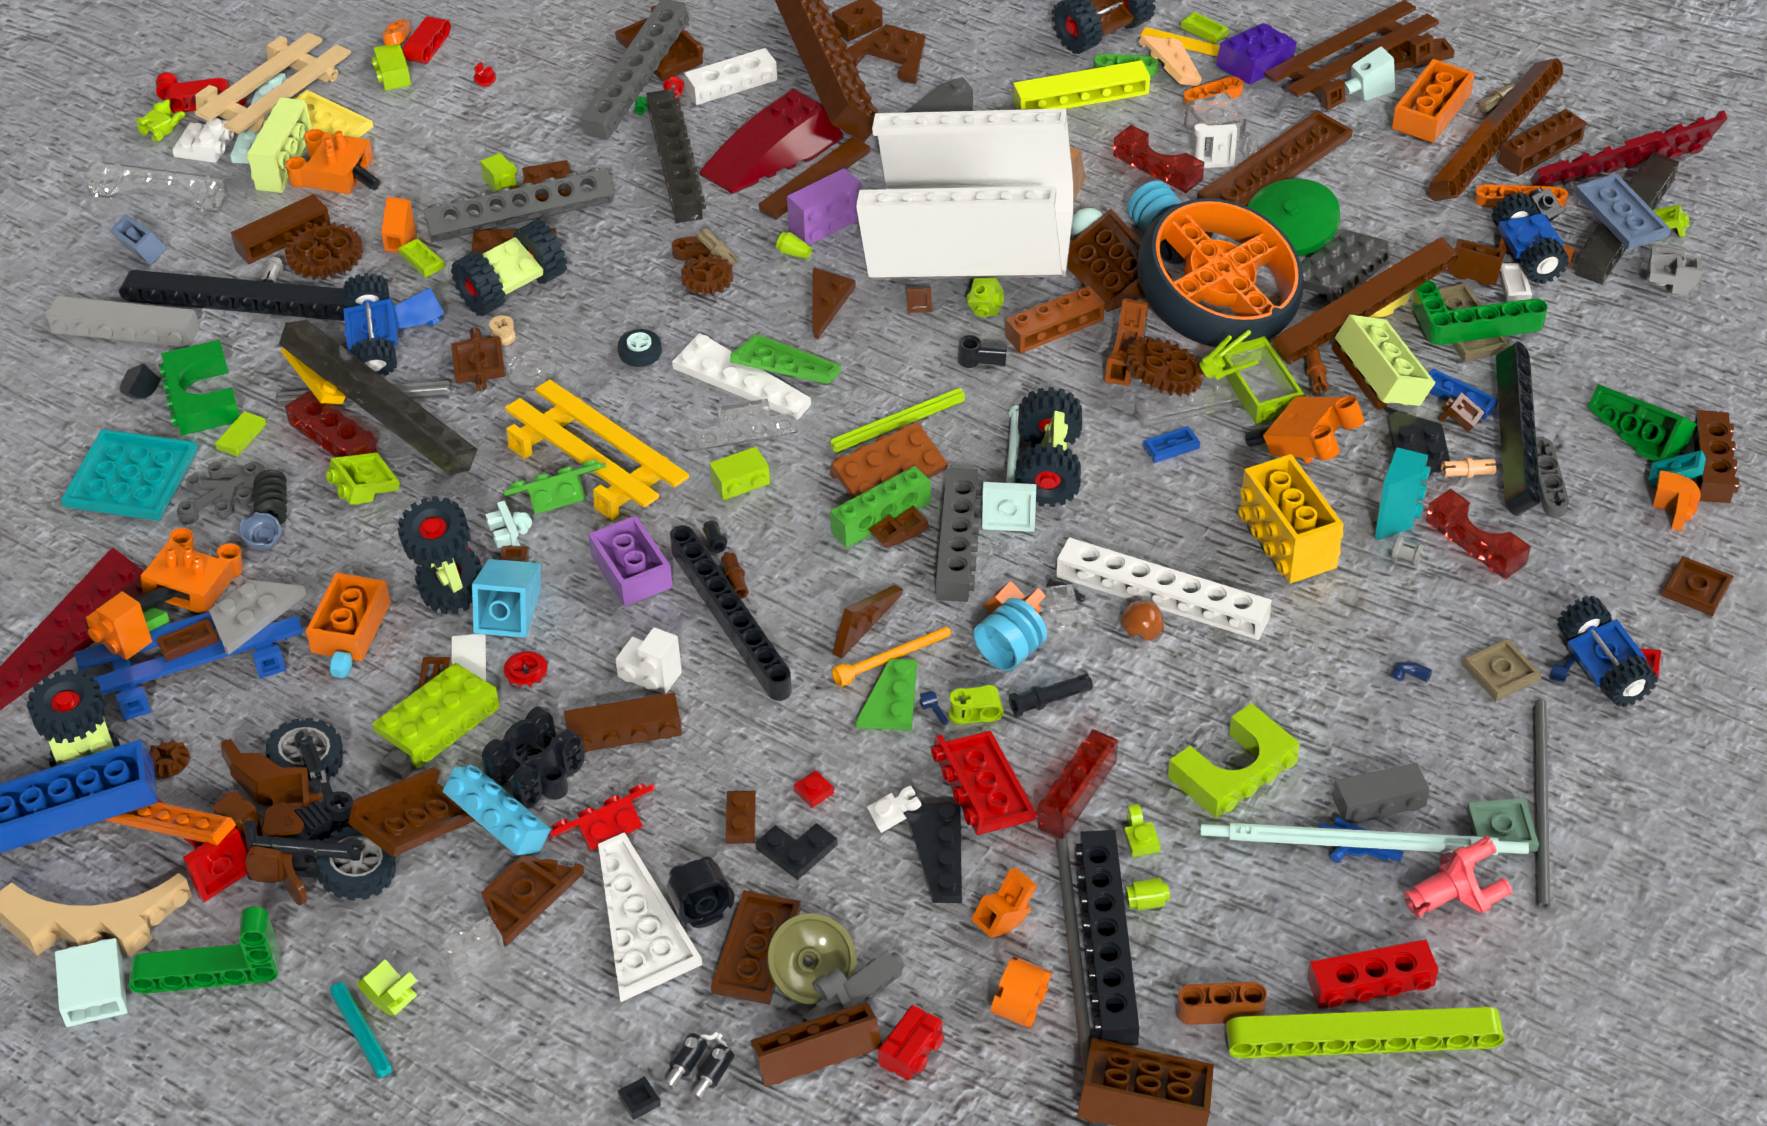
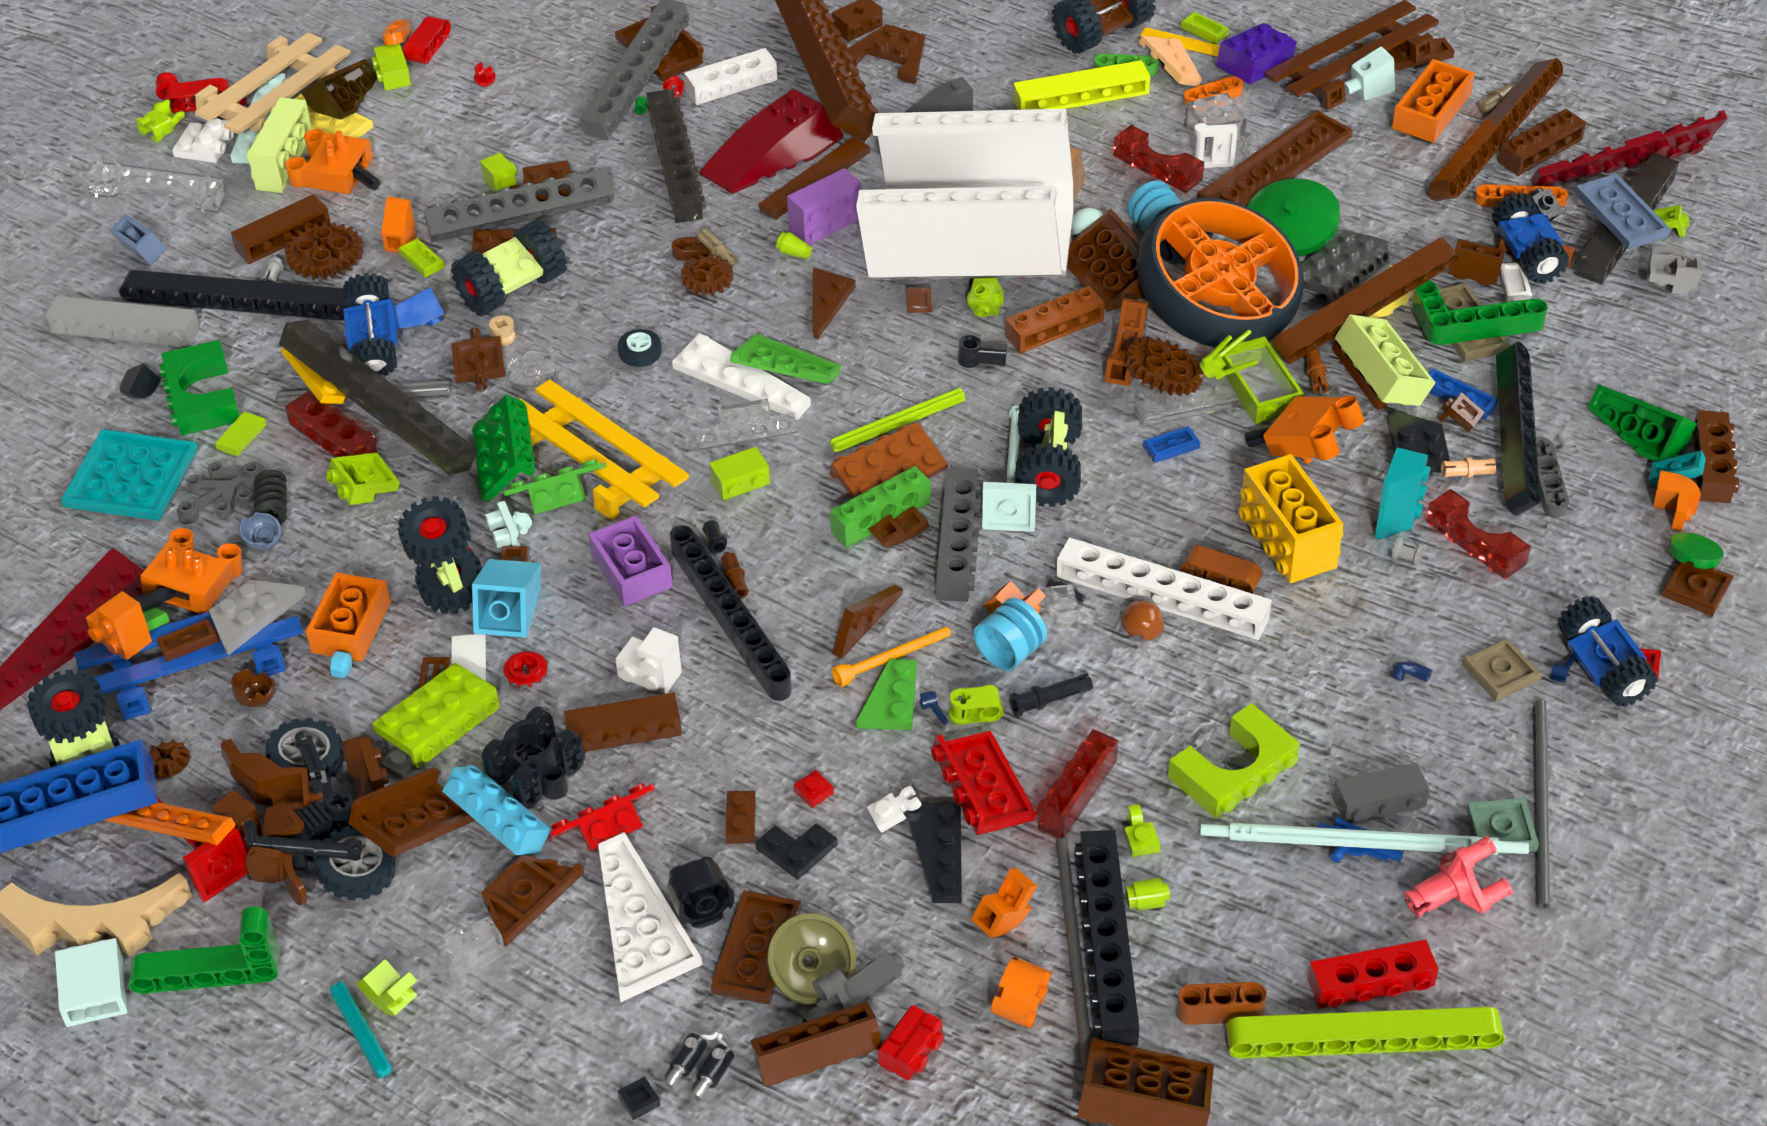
none -> reddish brown hair [231,668,276,707]
none -> dark brown wedge [301,59,377,120]
none -> reddish brown bracket [342,735,389,798]
none -> green bracket [472,394,536,503]
none -> dark orange beam [1180,545,1263,594]
none -> green tile [1668,532,1723,569]

